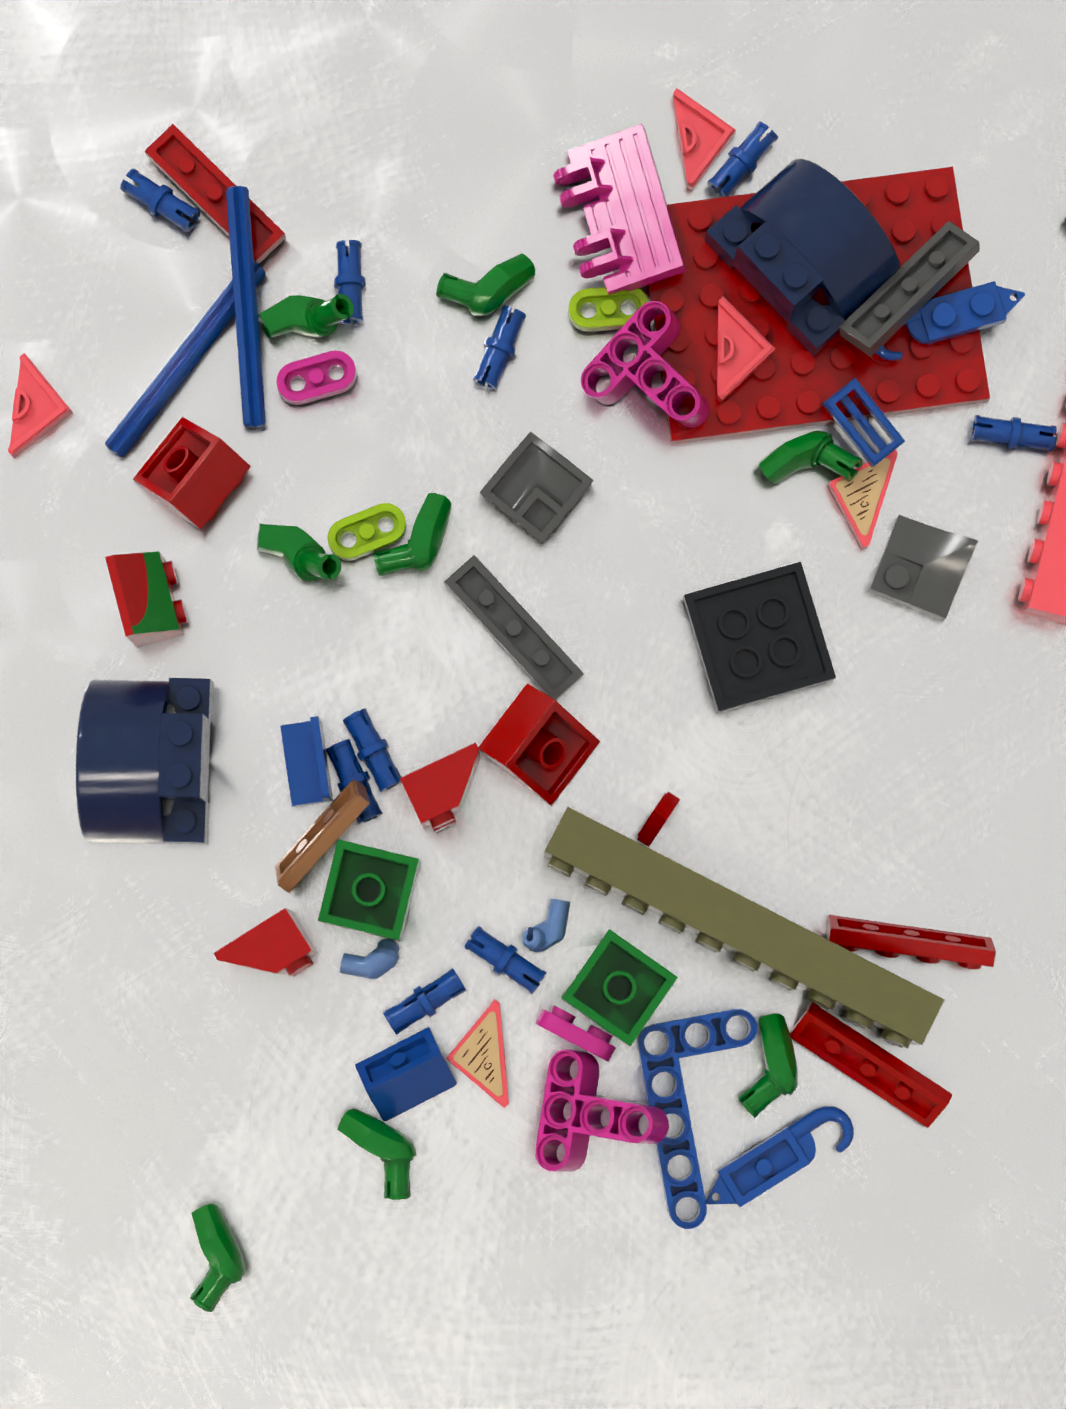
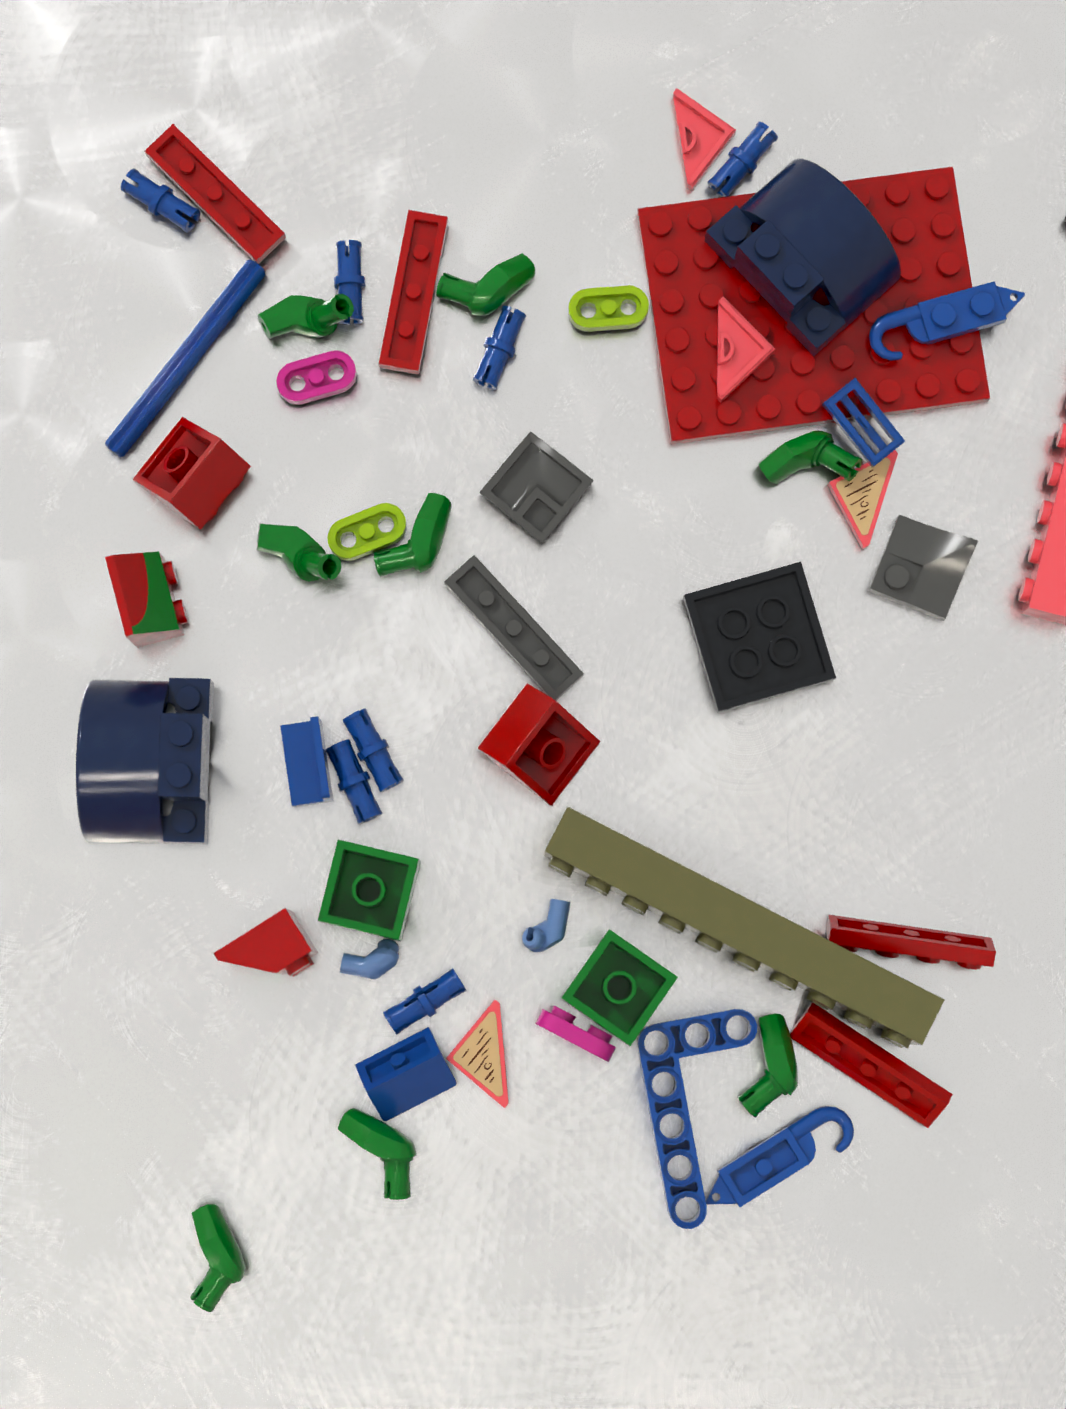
coral tile [8,353,72,458] -> none
blue axle [226,186,266,428] -> none
medium nougat tile [275,779,370,893] -> none
red slope [400,742,480,832] -> none
blue pin [464,926,547,994] -> none
dark pink beam [535,1050,669,1172] -> none
hinge [553,124,687,295] -> none
dark pink beam [580,301,710,428] -> none
red tile [637,792,680,847] -> none
dark grey plate [839,221,980,357] -> none
blue pin [971,415,1057,452] -> none
none -> red plate [379,210,448,375]

